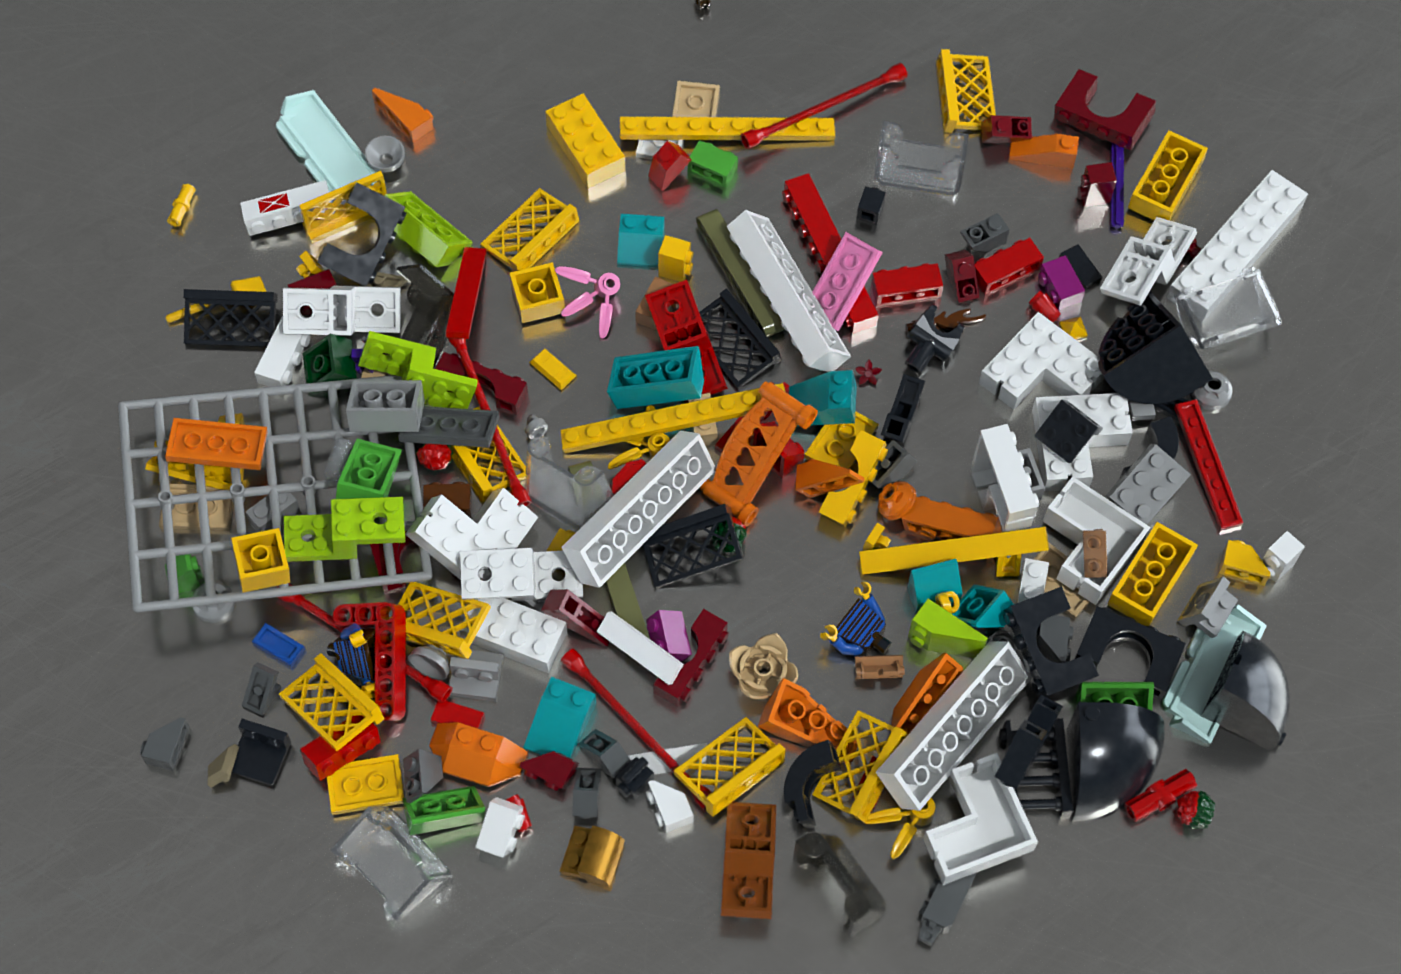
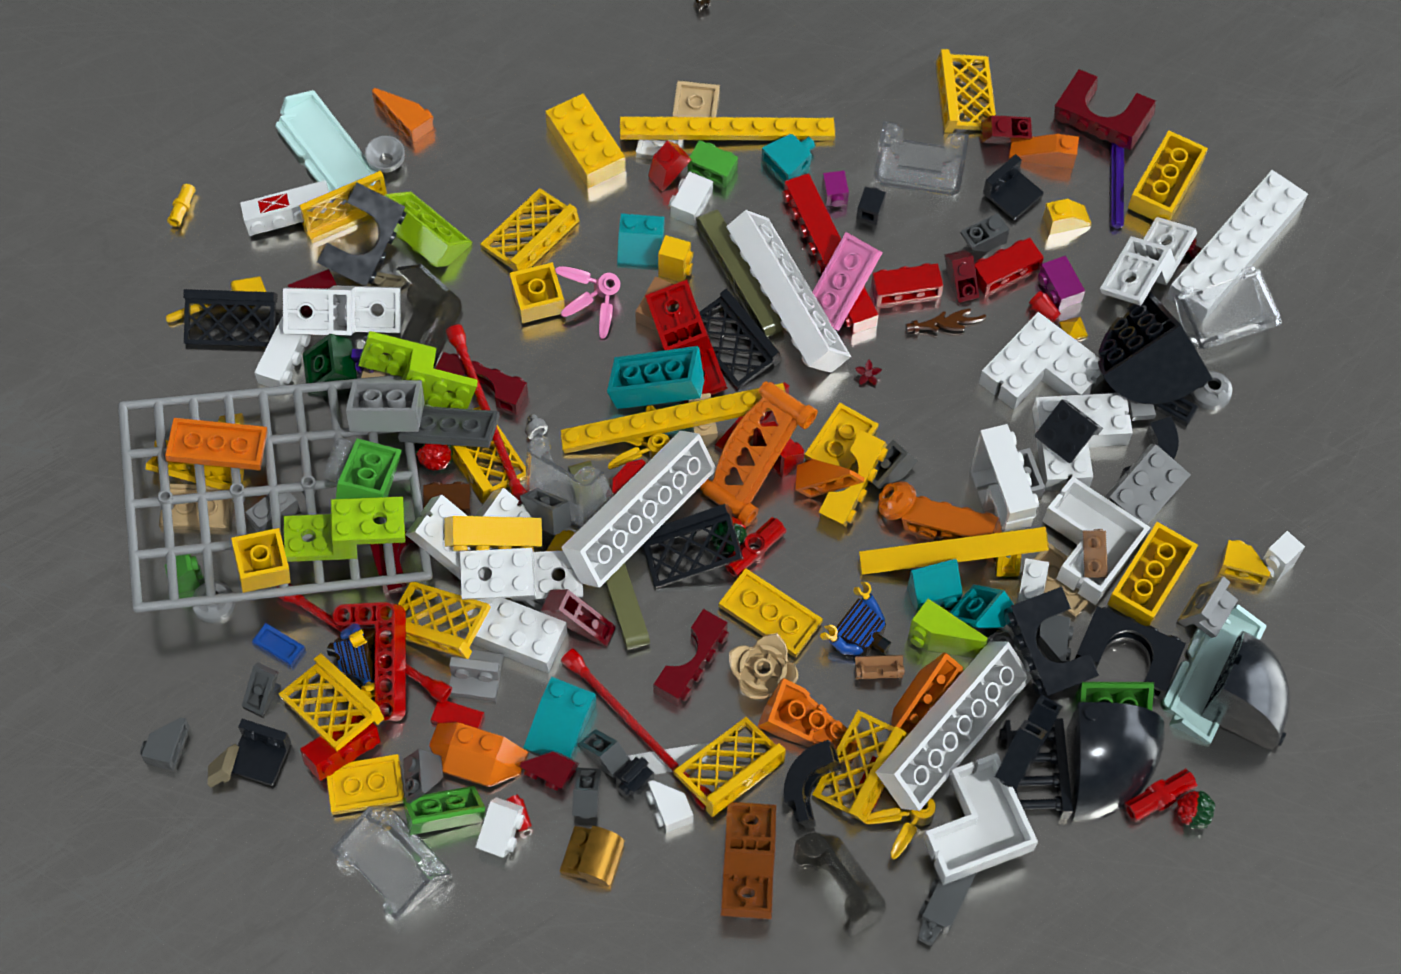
yellow tile [296,251,324,278] -> none
light grey piece [408,644,450,680] -> none
red tile [446,247,487,339] -> none
yellow tile [529,348,577,390] -> none
white tile [597,611,684,685] -> none
brick [646,610,692,662] -> none
red hose [740,63,908,149] -> none
teal slope [789,370,857,426] -> none
yellow tile [863,523,891,551] -> none
black arch [881,374,925,443] -> none
black connector [905,304,964,374] -> none
yellow tile [935,591,960,614] -> none
black tile [1059,244,1103,289] -> none
dark red brick [1078,162,1117,207] -> none
red tile [1174,399,1244,531] -> none
none -> yellow brick [444,516,542,551]
none -> dark grey slope [520,488,571,535]
none -> white brick [669,172,713,226]
none -> yellow plate [718,568,823,658]
none -> red piece [724,517,786,577]
none -> teal torso [761,134,815,184]
none -> magenta brick [822,170,849,207]
none -> black bracket [983,154,1044,220]
none -> yellow slope [1043,199,1091,235]

